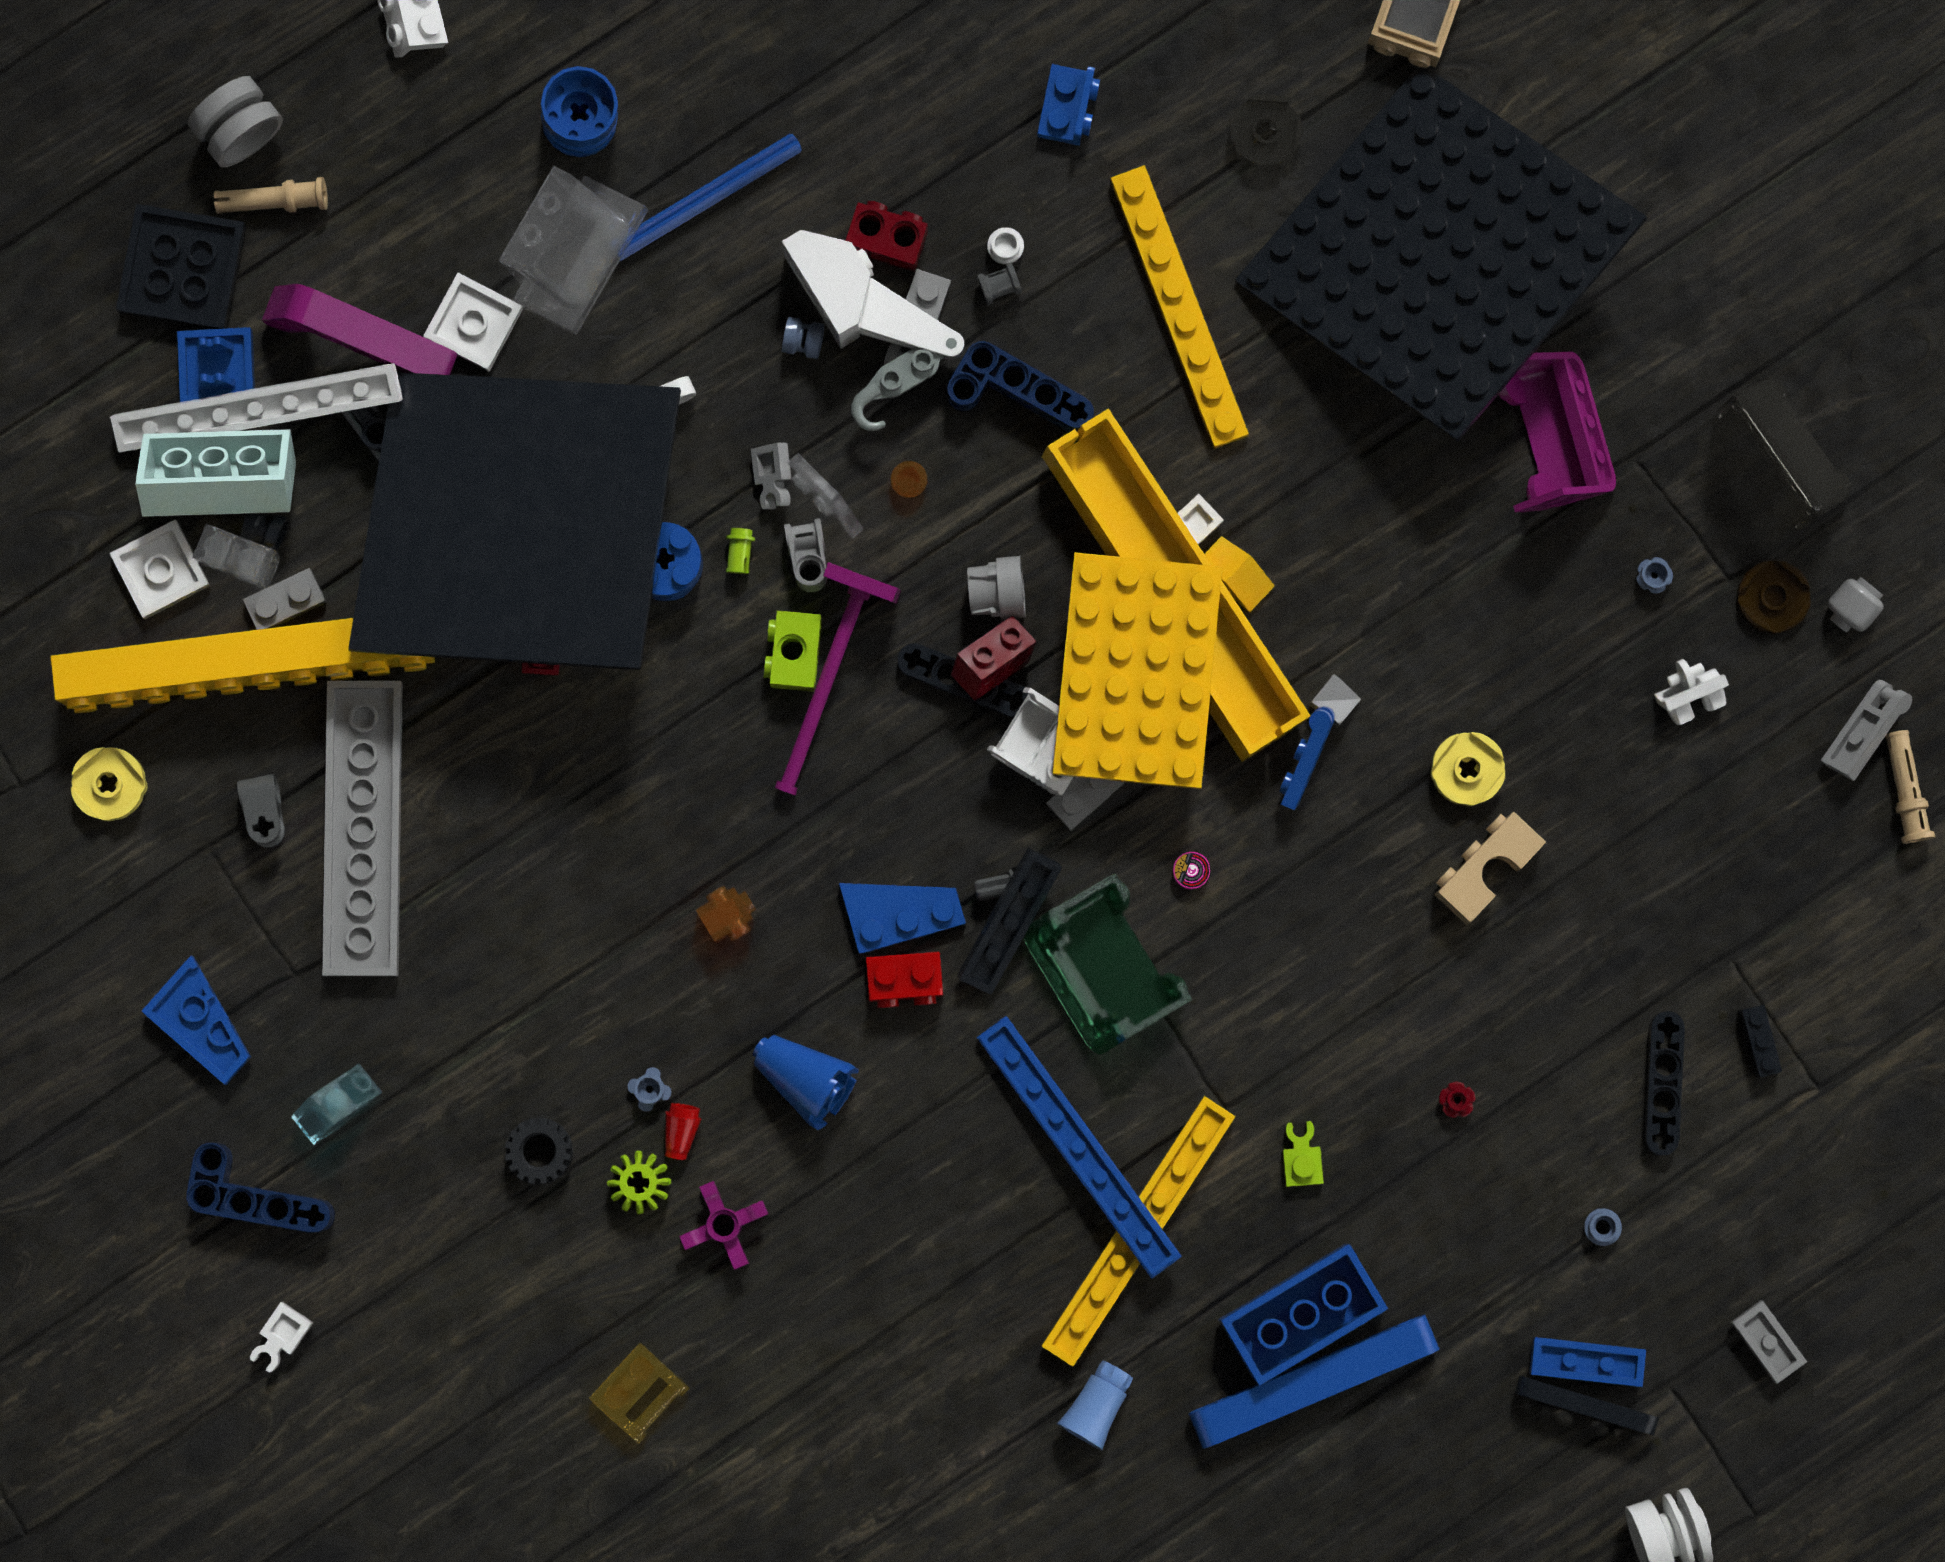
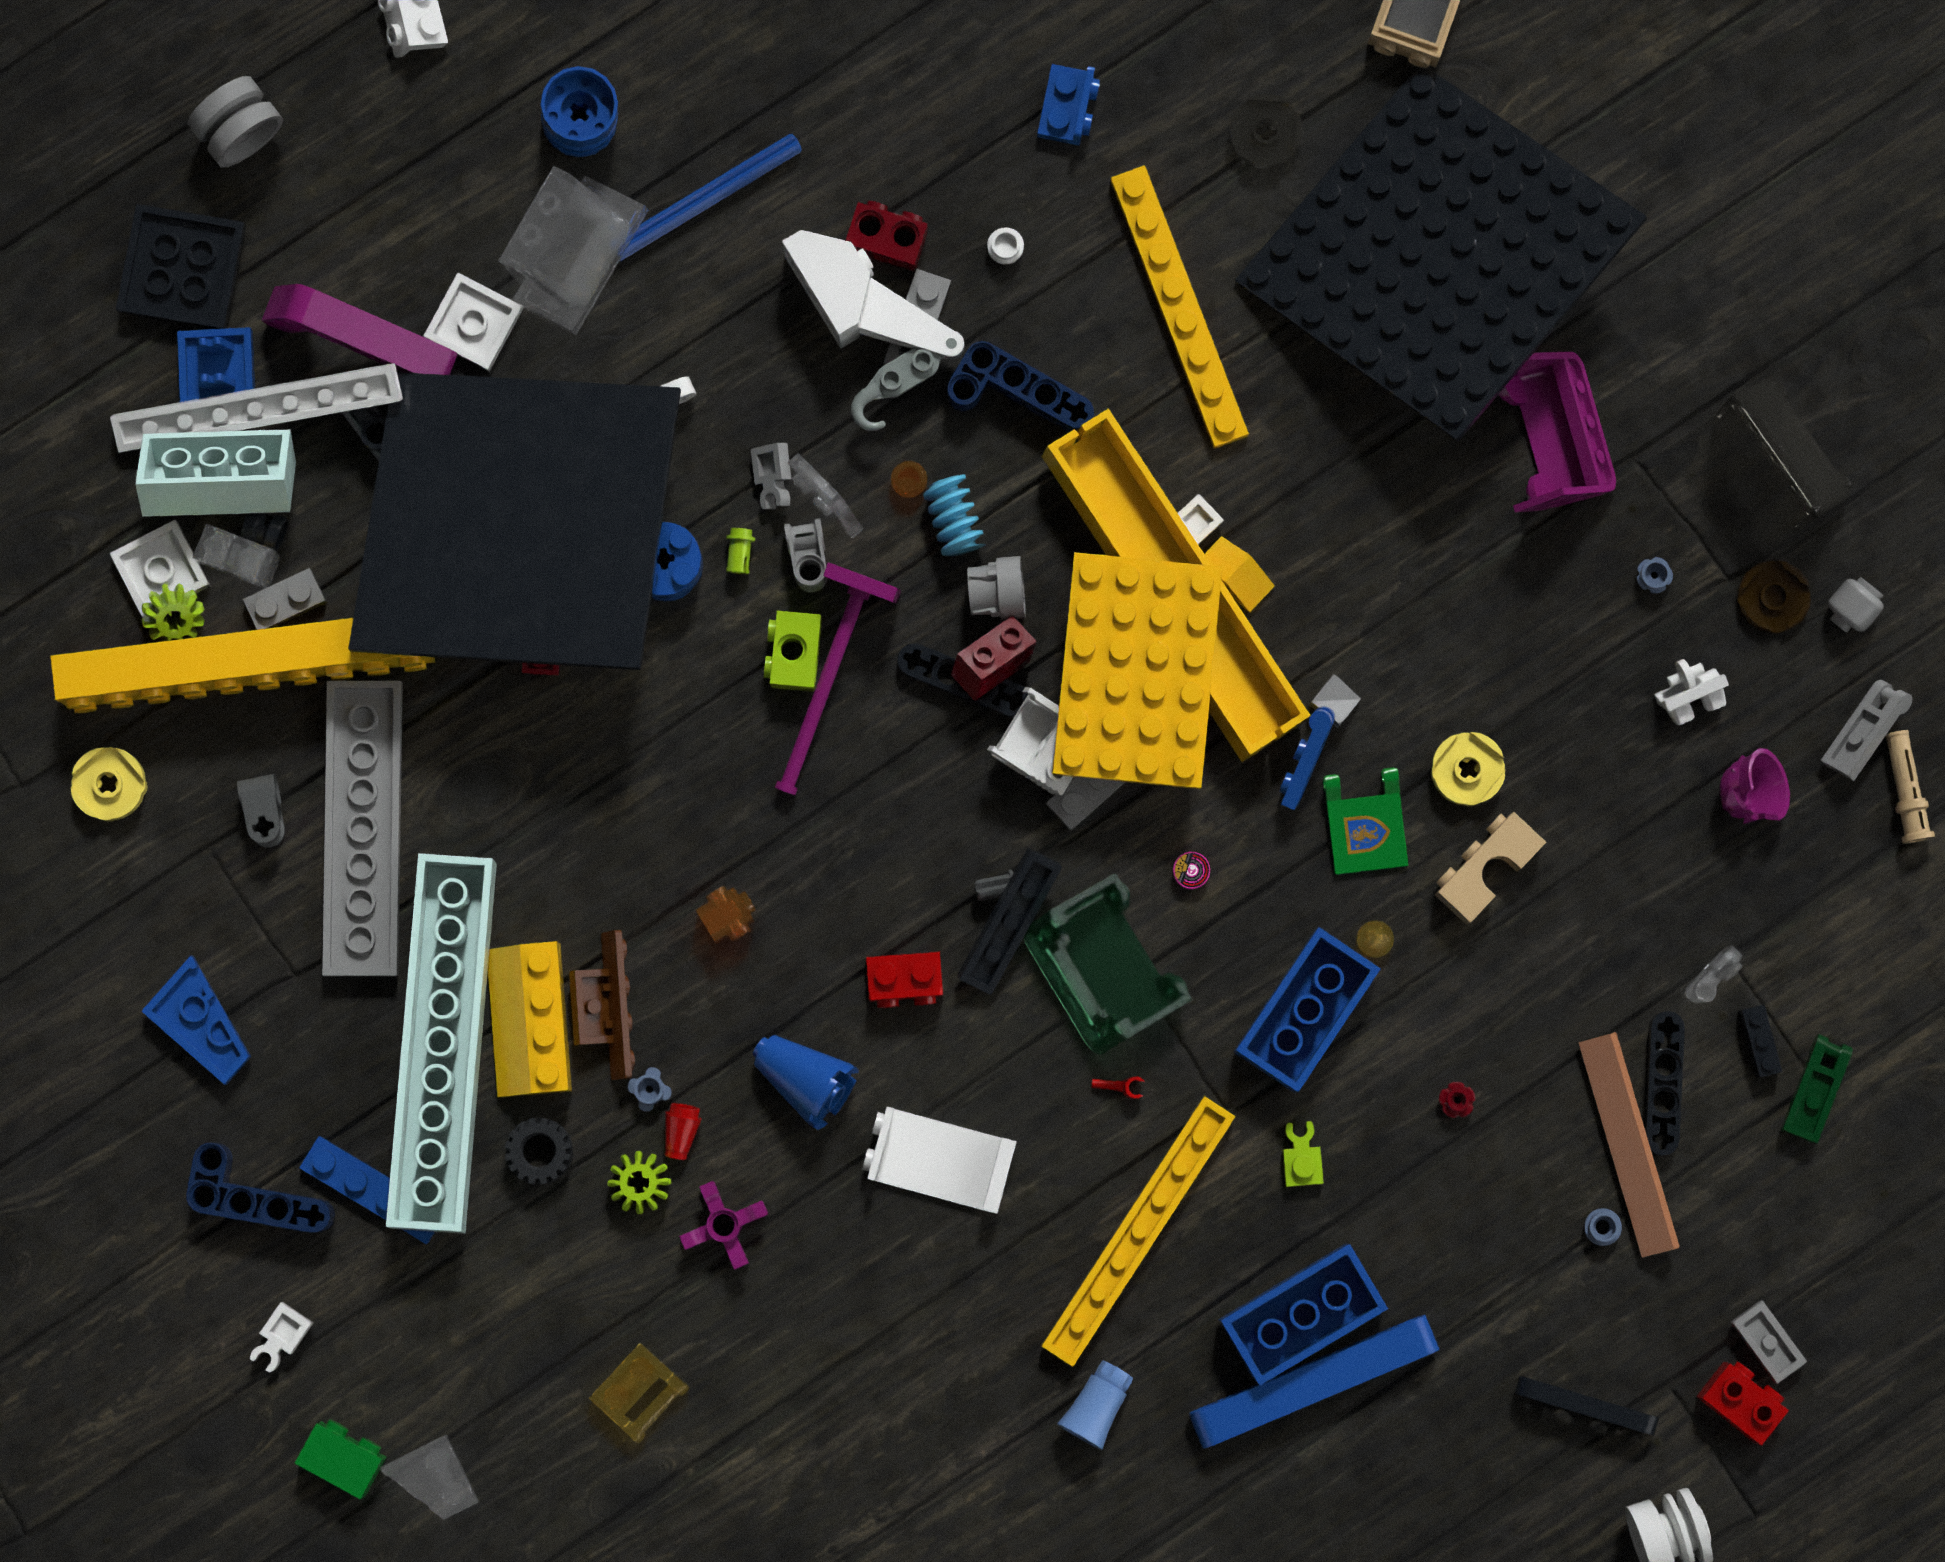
tan pin [214,177,328,214] -> none
clear light blue slope [291,1064,382,1145] -> none
sand blue wheel [782,317,825,360] -> none
blue wing [839,883,966,955] -> none
dark grey bush [977,263,1022,305] -> none
blue tile [977,1016,1182,1279] -> none
blue plate [1529,1337,1646,1387] -> none
none -> lime gear [141,583,205,642]
none -> green brick [294,1419,387,1499]
none -> blue plate [299,1136,435,1244]
none -> clear wing [380,1434,479,1520]
none -> light aqua brick [386,853,497,1234]
none -> yellow slope [488,941,572,1098]
none -> reddish brown bracket [569,930,635,1080]
none -> white panel [862,1107,1016,1214]
none -> medium azure piece [923,474,986,556]
none -> red hand [1091,1076,1145,1099]
none -> blue brick [1233,927,1381,1093]
none -> green flag [1323,767,1409,875]
none -> clear yellow tile [1356,921,1394,958]
none -> nougat tile [1579,1032,1680,1257]
none -> clear plate [1686,945,1742,1003]
none -> red brick [1696,1361,1789,1446]
none -> magenta helmet [1719,748,1790,824]
none -> dark green plate [1780,1034,1853,1144]

